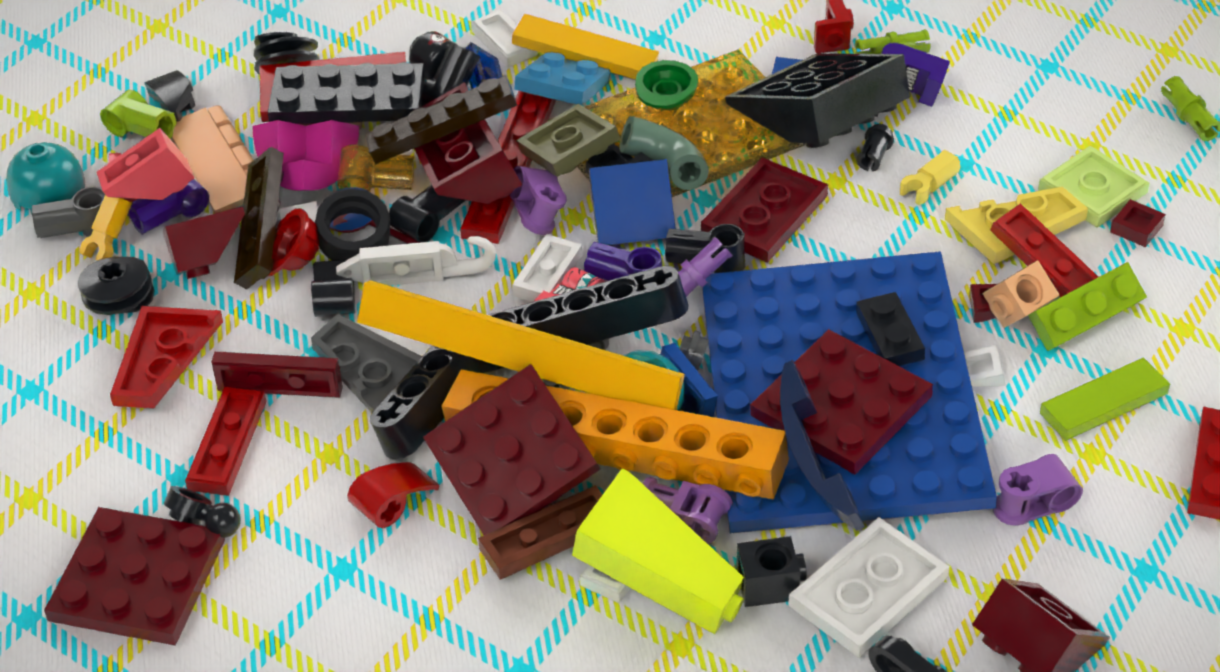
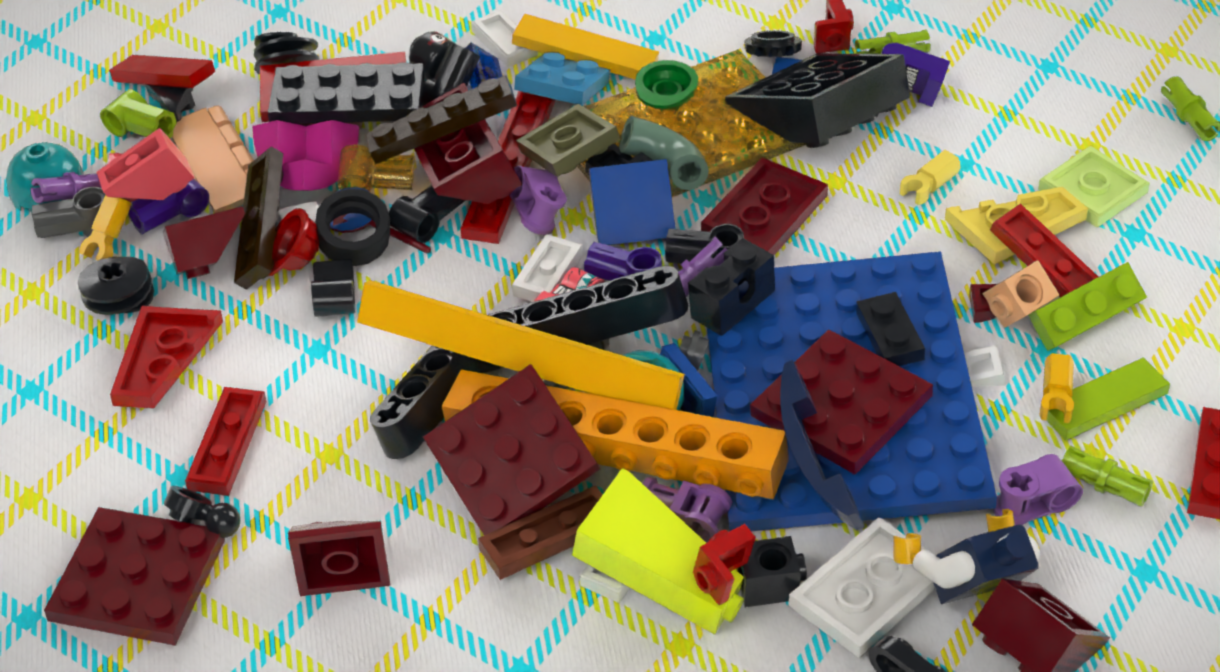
dark red tile [211,351,343,398] -> none
dark grey wing [311,314,422,413] -> none
white plate [336,236,496,286] -> none
red panel [347,462,439,528] -> none
black pin [856,124,894,171] -> none
dark red tile [1110,199,1166,248] -> none
none -> medium lavender pin [31,172,102,203]
none -> red tile [109,55,216,88]
none -> dark red slope [288,521,390,596]
none -> black brick [688,238,775,336]
none -> red bracket [693,524,756,605]
none -> black gear [744,30,802,58]
none -> torso [893,509,1040,604]
none -> yellow bar [1039,353,1074,423]
none -> lime pin [1062,446,1153,507]

